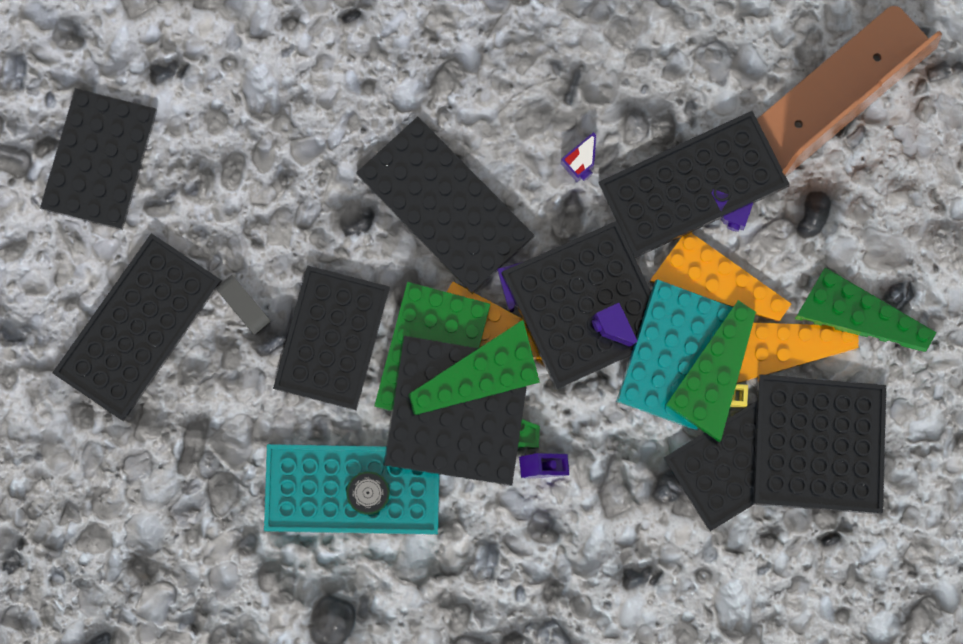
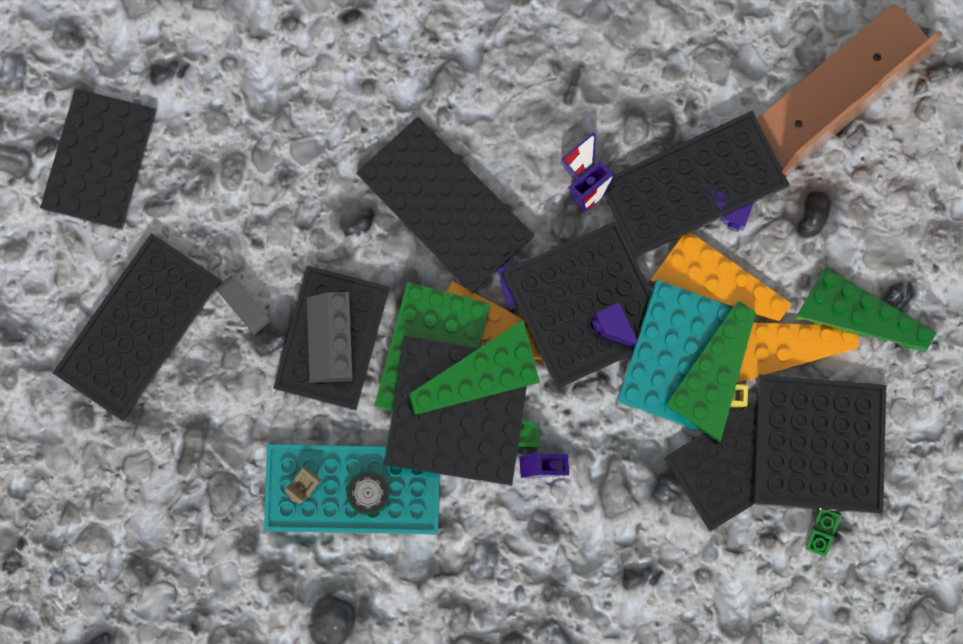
none -> dark tan bracket [284,466,322,504]
none -> dark grey slope [307,292,353,383]
none -> dark purple slope [568,161,614,212]
none -> green slope [805,510,841,557]

